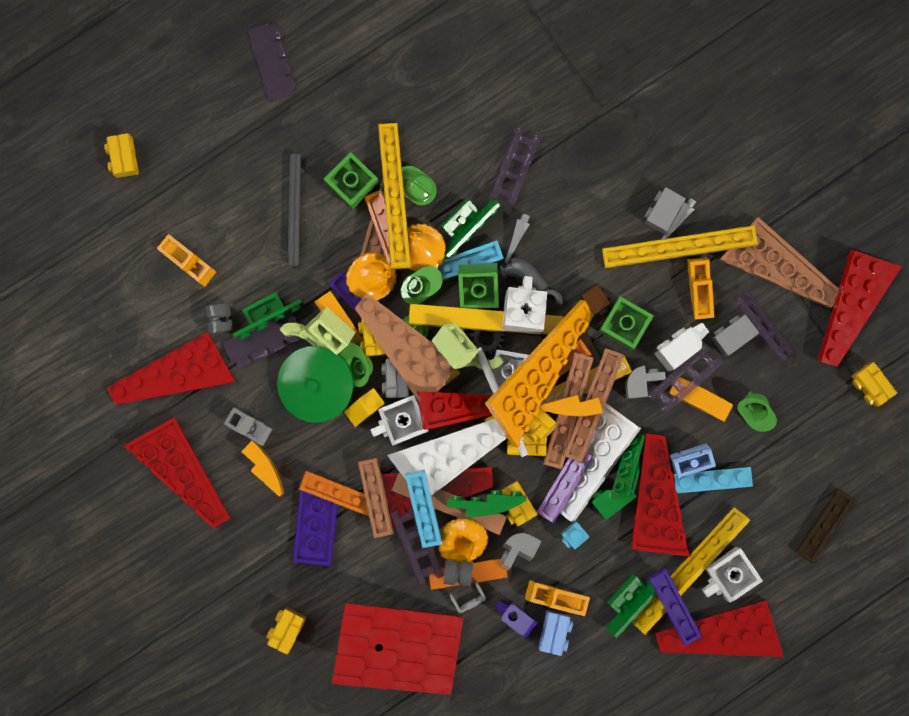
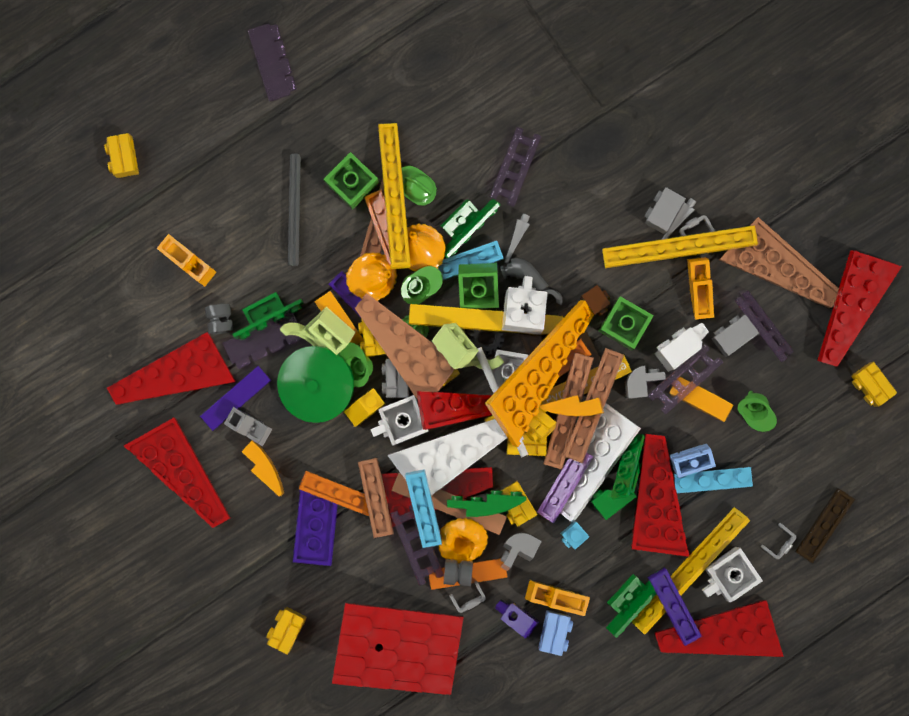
none -> dark purple tile [200,366,271,431]
none -> light grey piece [679,215,715,236]
none -> light grey piece [761,523,796,559]

